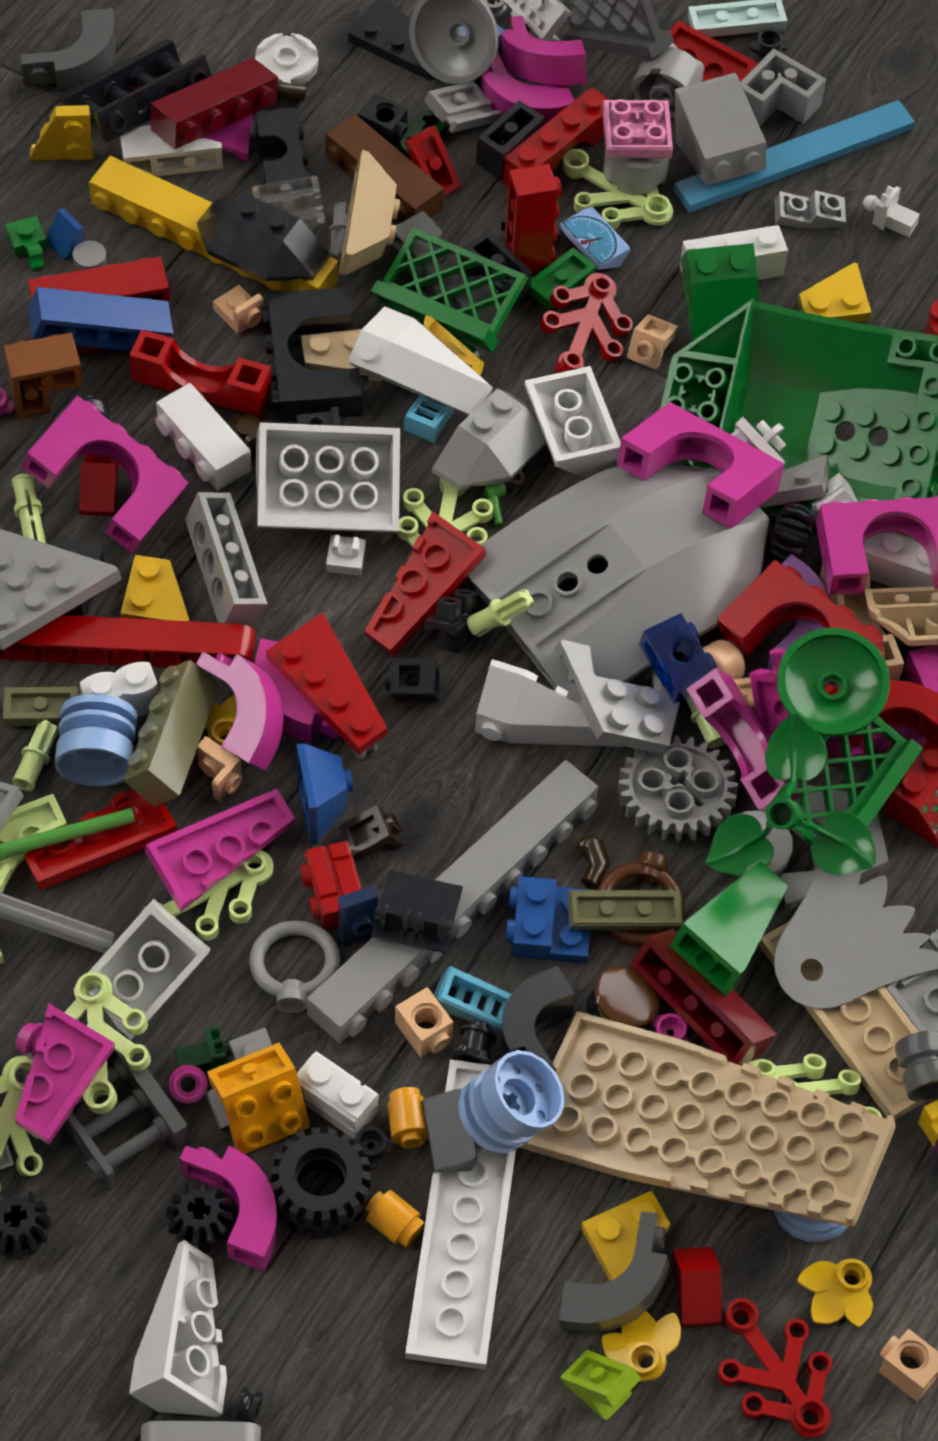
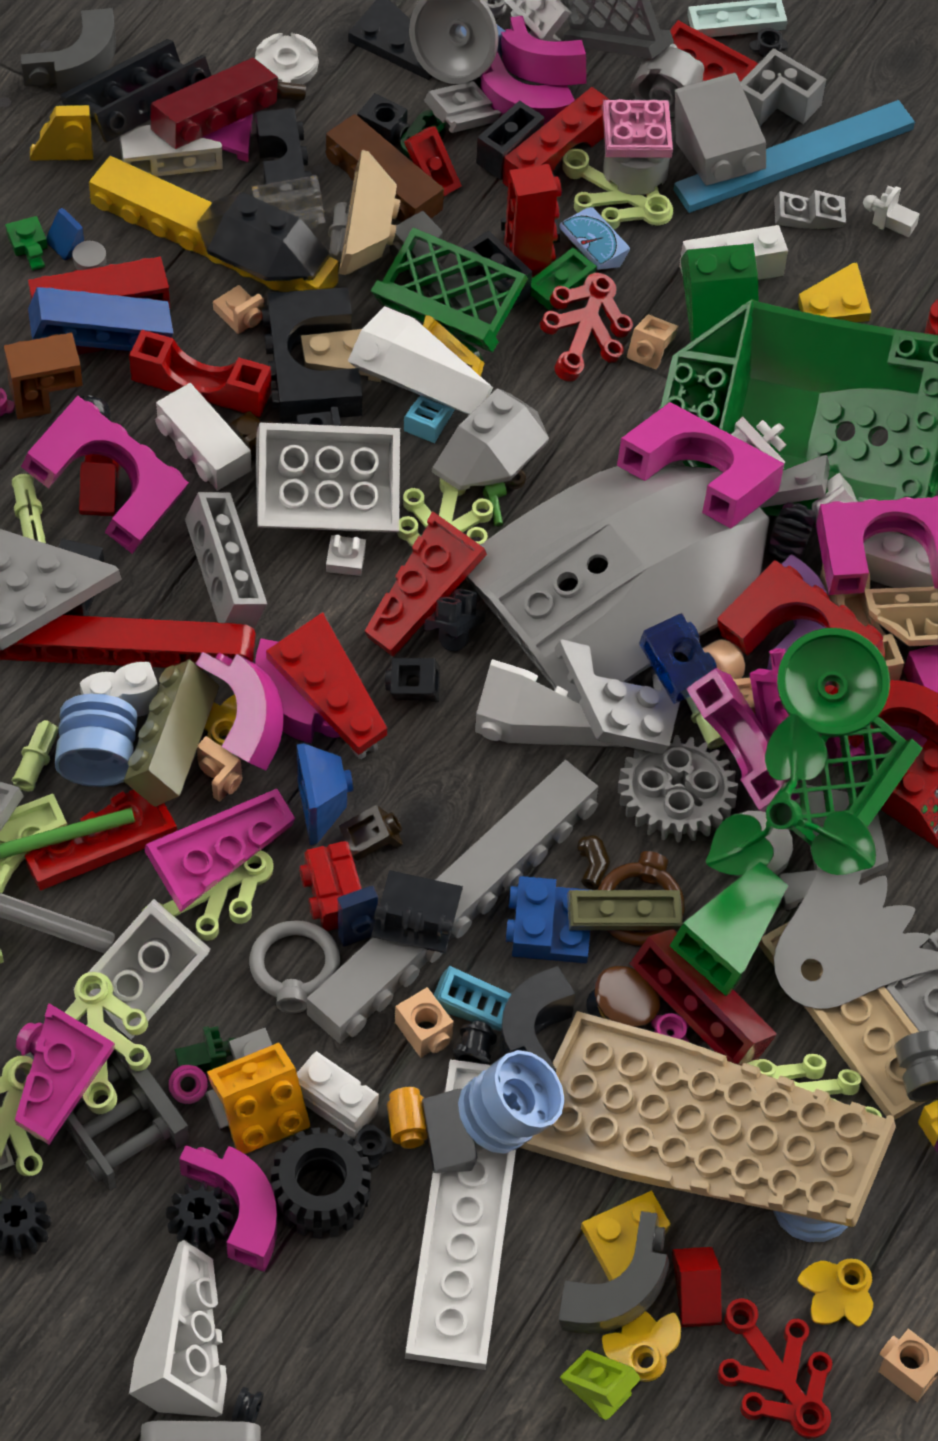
olive plate [3,687,78,726] -> none
yellow wing [120,555,189,621] -> none
light orange brick [365,1190,425,1248] -> none
yellowish green axle [467,589,534,637] -> none
white slope [524,366,621,479] -> none

